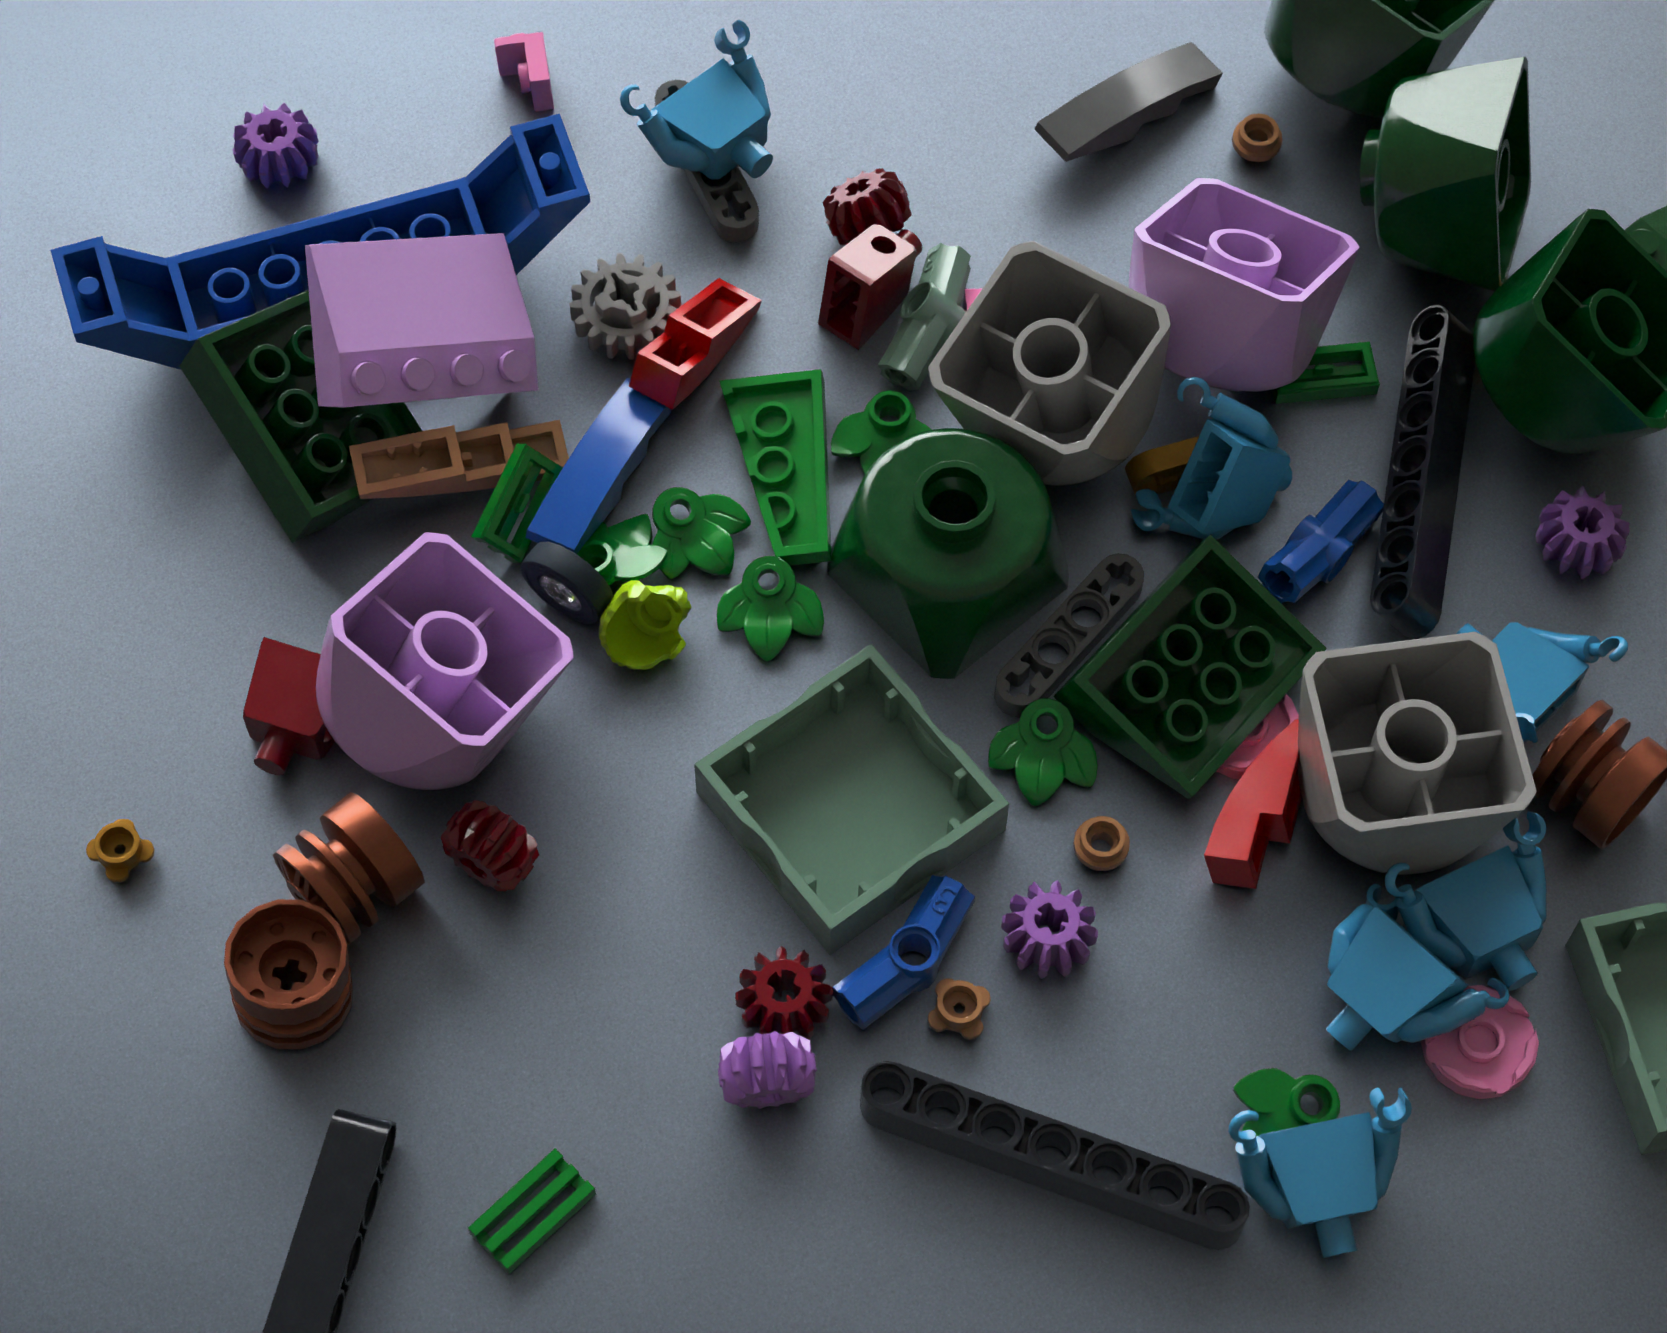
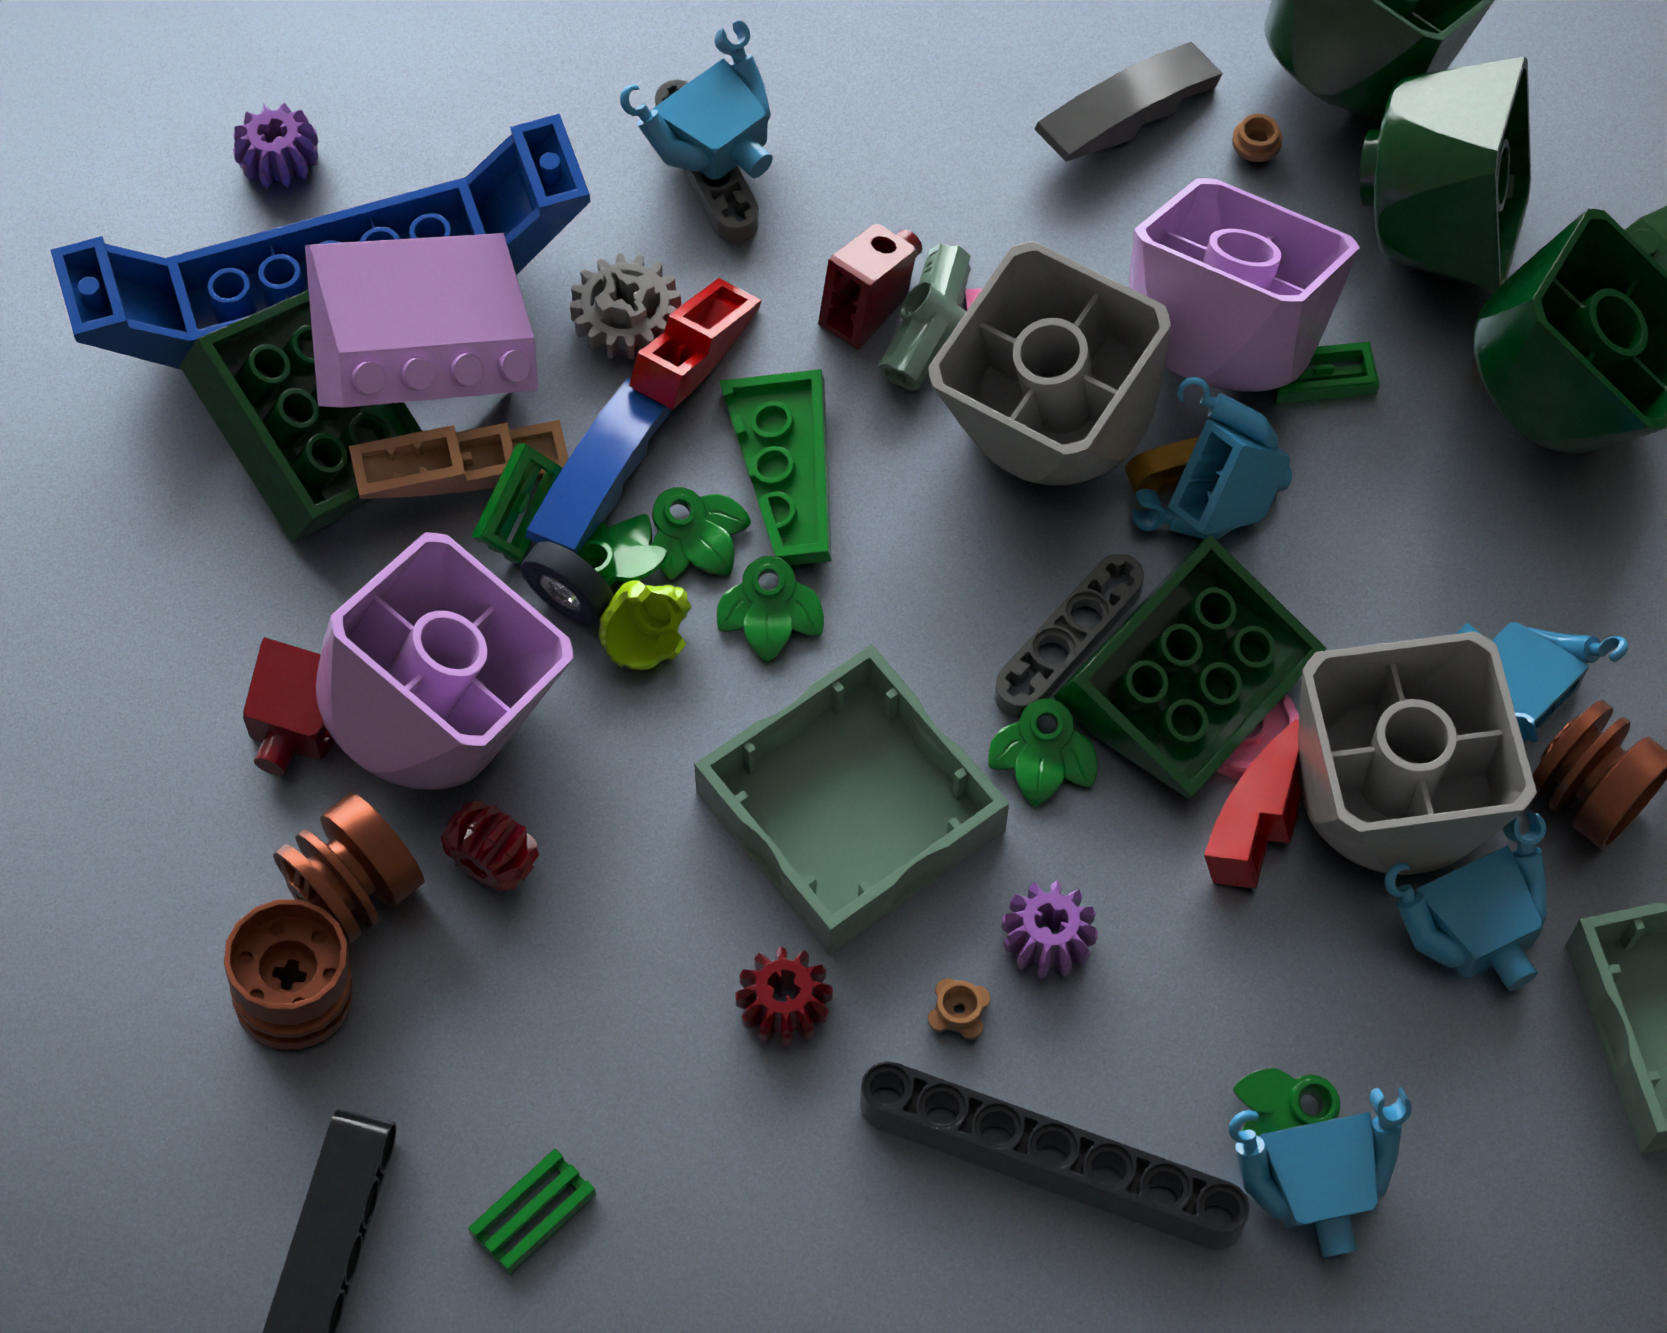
pearl gold plate [86,819,155,882] -> none
bright pink bracket [494,32,554,112] -> none
medium lavender gear [718,1031,817,1109] -> none
dark red gear [822,168,912,245] -> none
dark green piece [828,428,1069,679] -> none
green plate [831,390,931,475] -> none
blue piece [832,875,975,1030] -> none
medium nougat plate [1073,816,1130,871] -> none
blue piece [1258,479,1384,603] -> none
dark azure torso [1326,884,1510,1051] -> none
black beam [1370,305,1476,639] -> none
bright pink tile [1421,985,1539,1099] -> none
medium lavender gear [1536,486,1630,580] -> none

